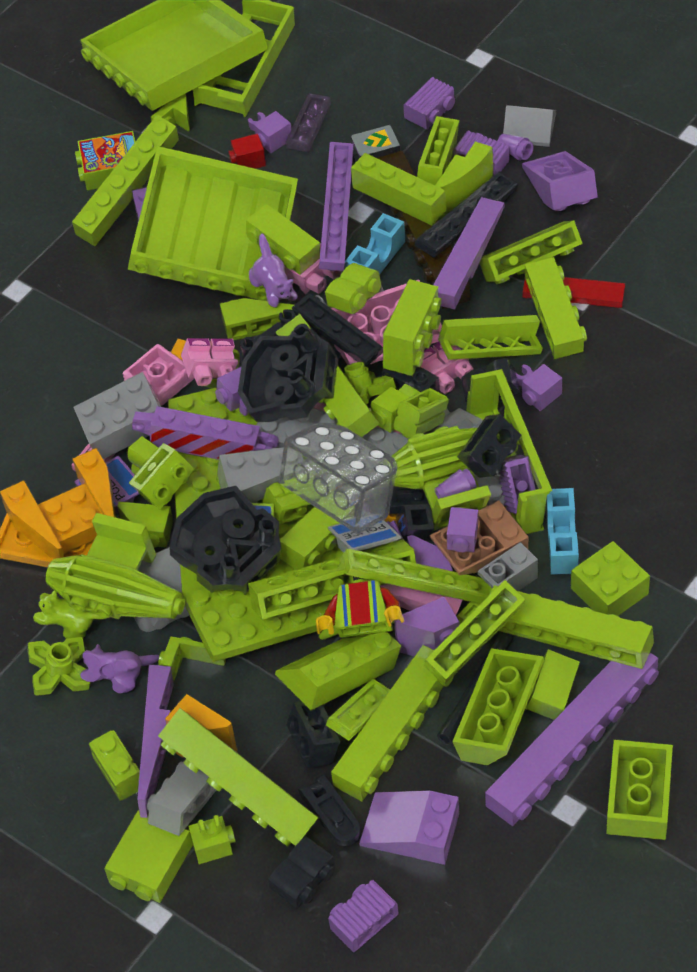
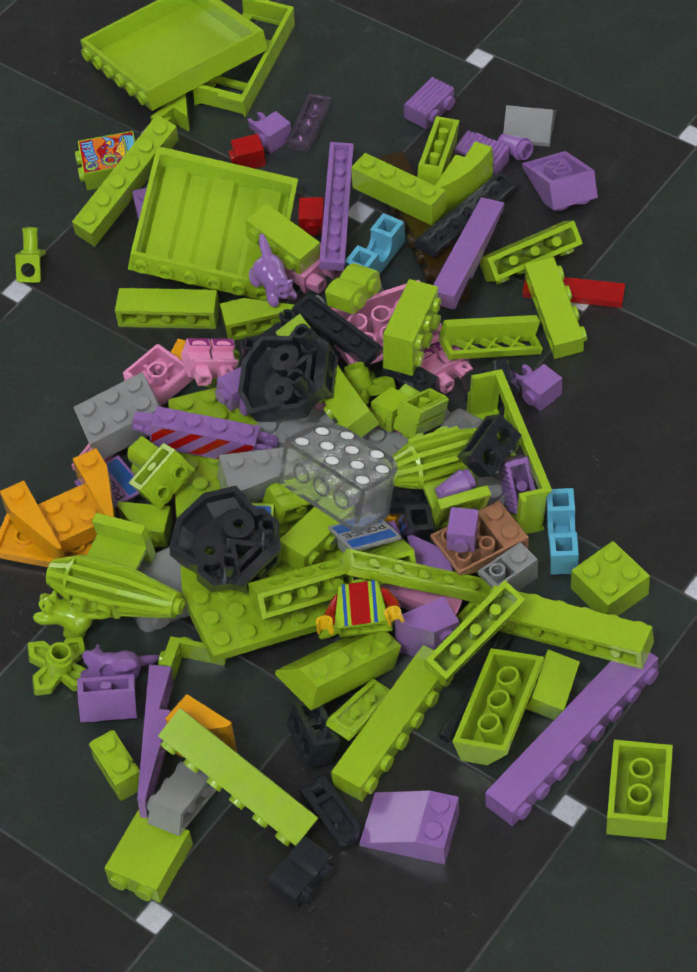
lime brick [188,815,235,864] -> none
medium lavender brick [328,880,398,952] -> none
piece [351,125,400,163] -> none
none -> lime bracket [15,227,46,282]
none -> medium lavender brick [77,674,137,722]
none -> lime brick [115,288,220,329]
none -> red brick [299,197,324,236]

